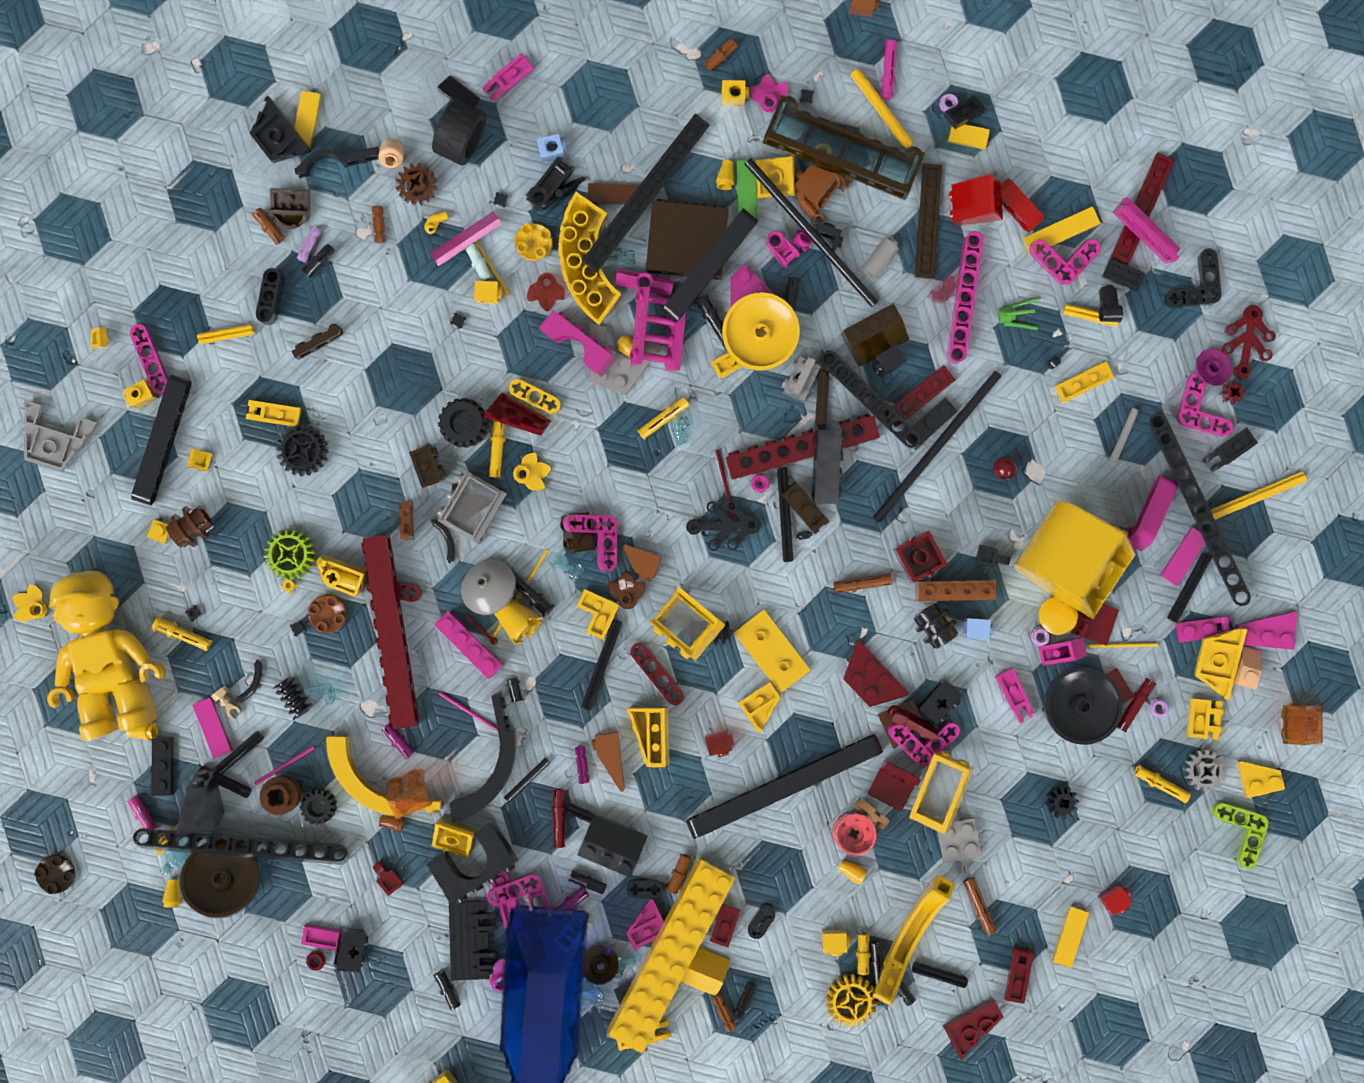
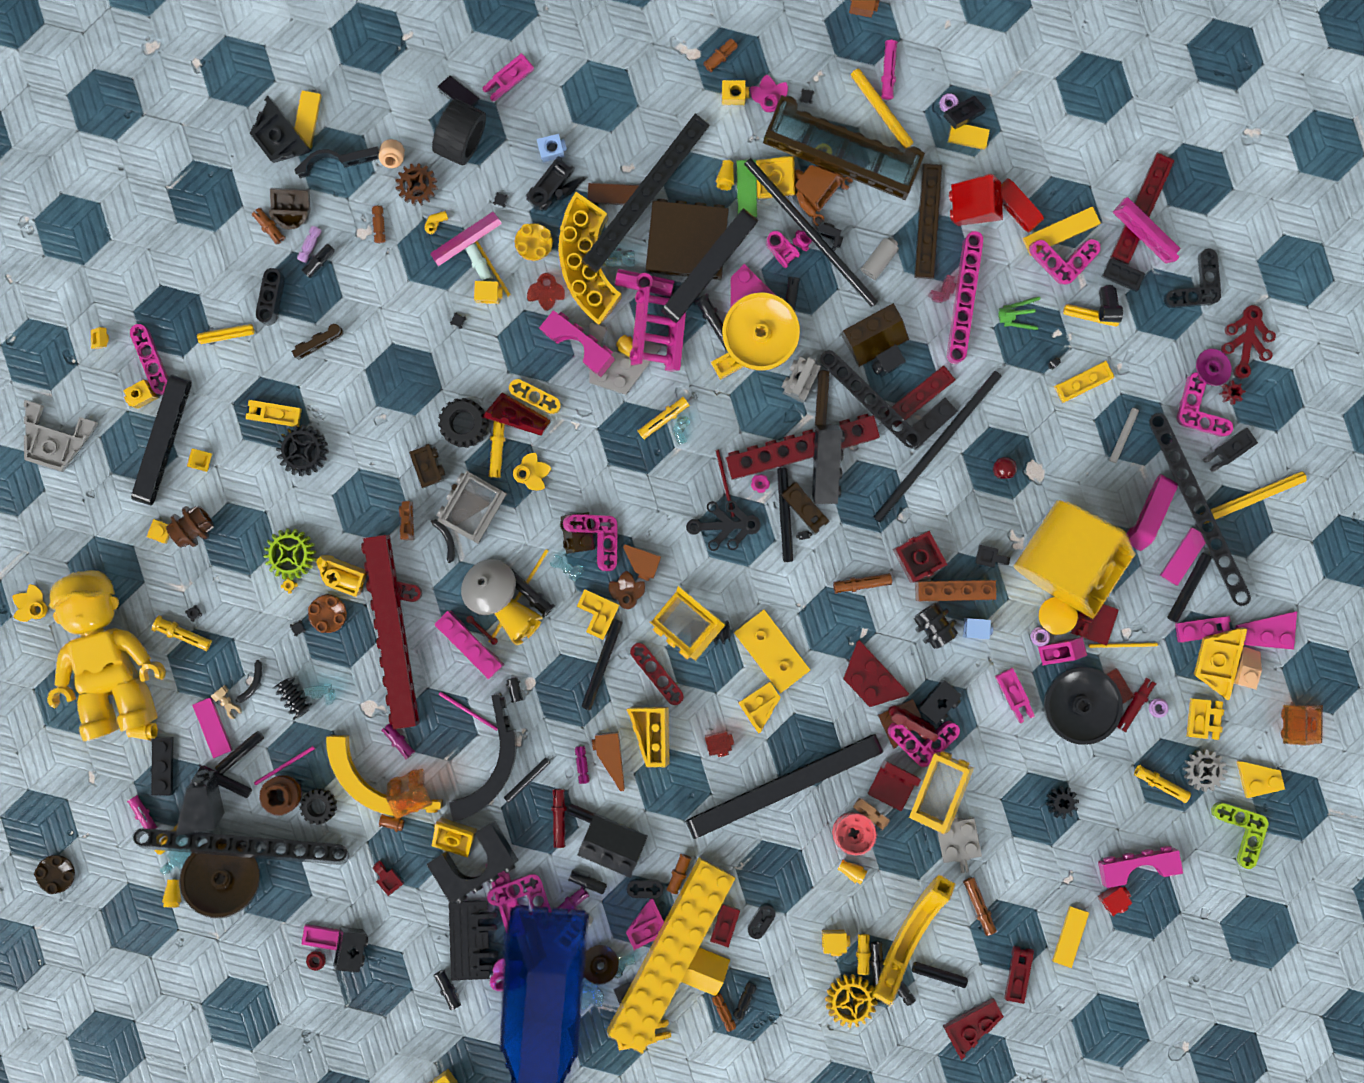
none -> dark pink arch [1098,846,1183,888]

